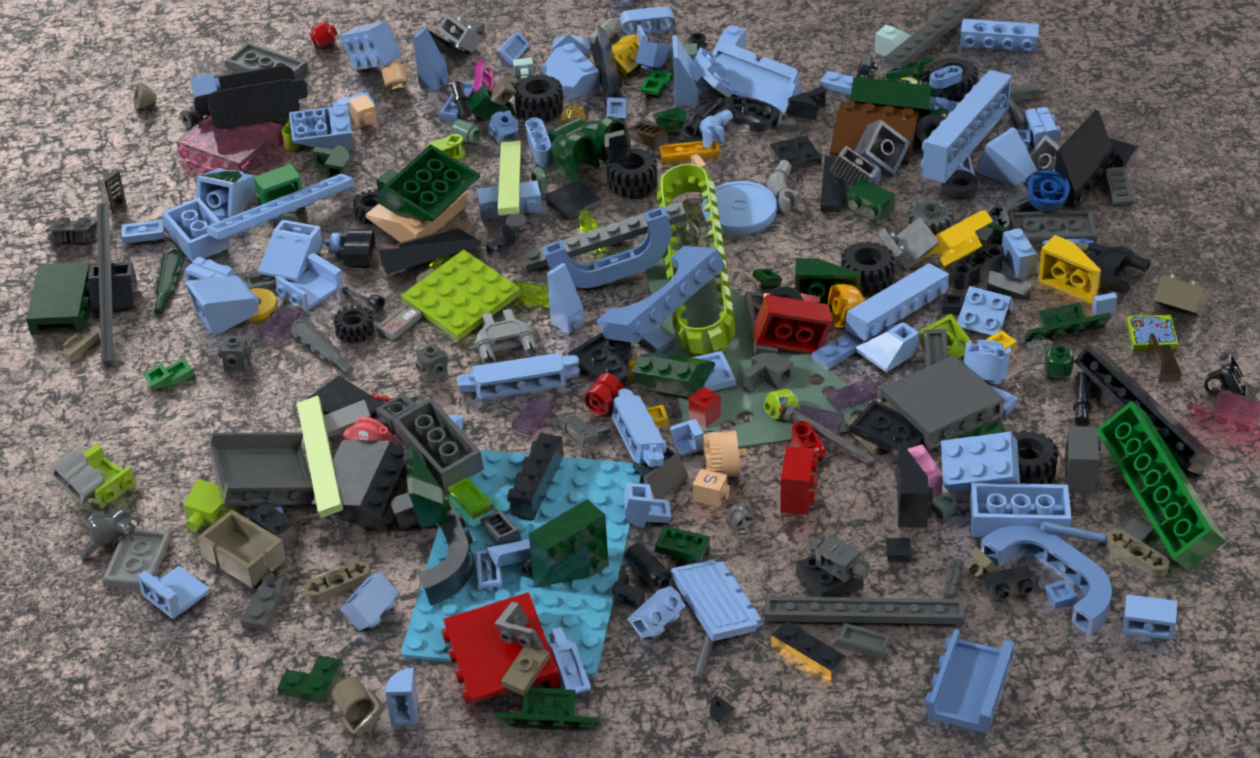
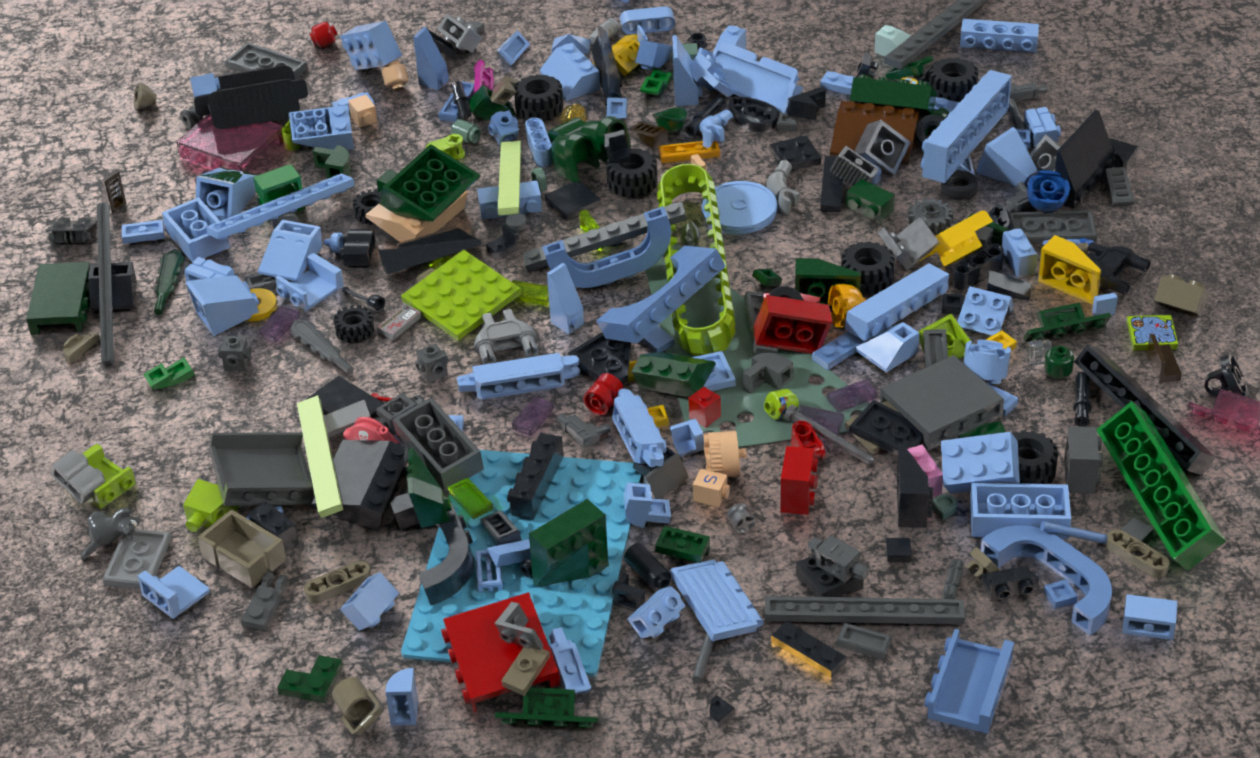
light aqua tile [513,57,533,79] -> none
medium blue beam [929,66,963,89] -> none

